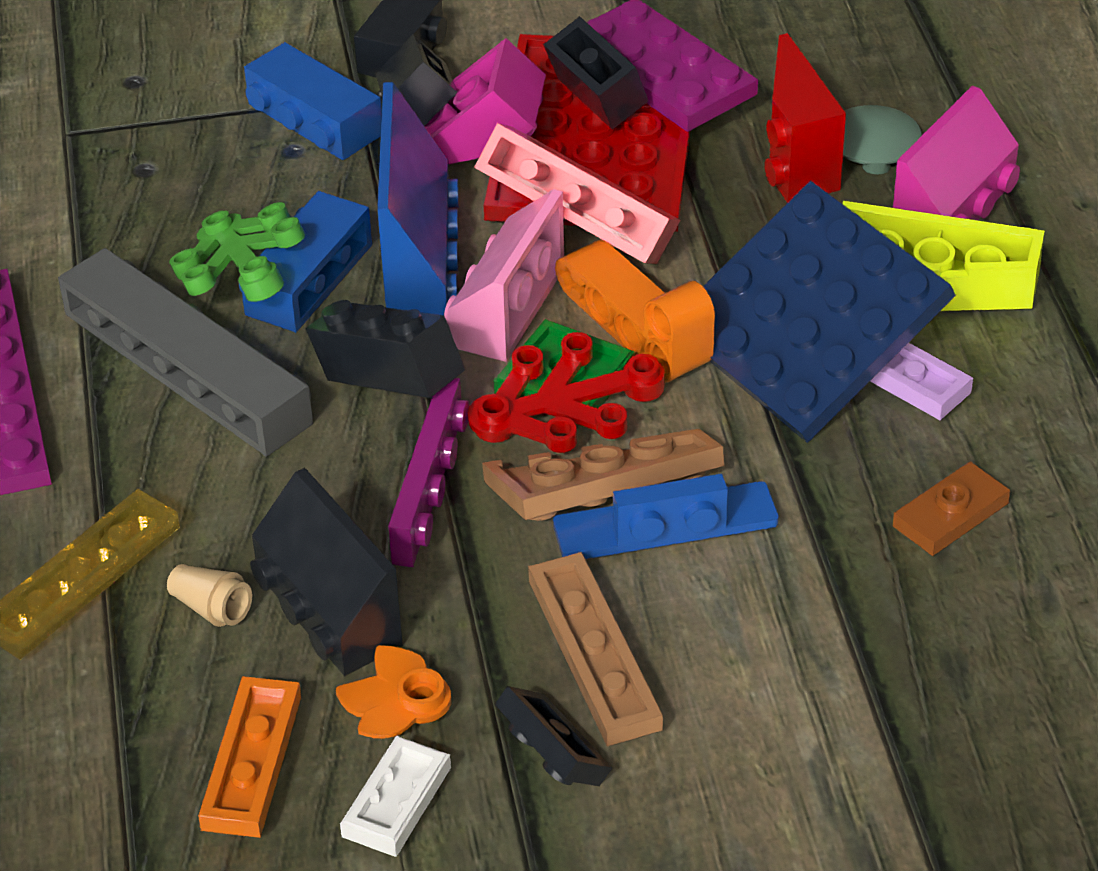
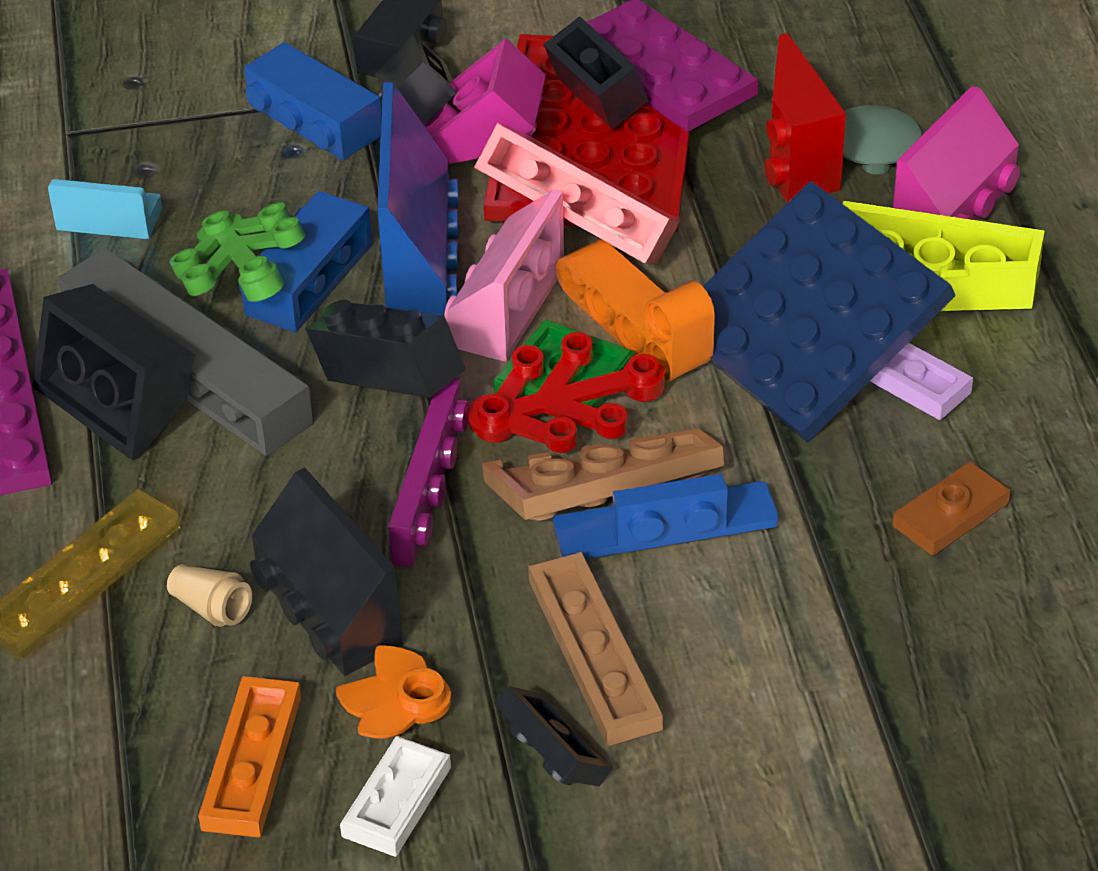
none -> black slope [32,284,195,460]
none -> medium azure panel [48,179,162,239]

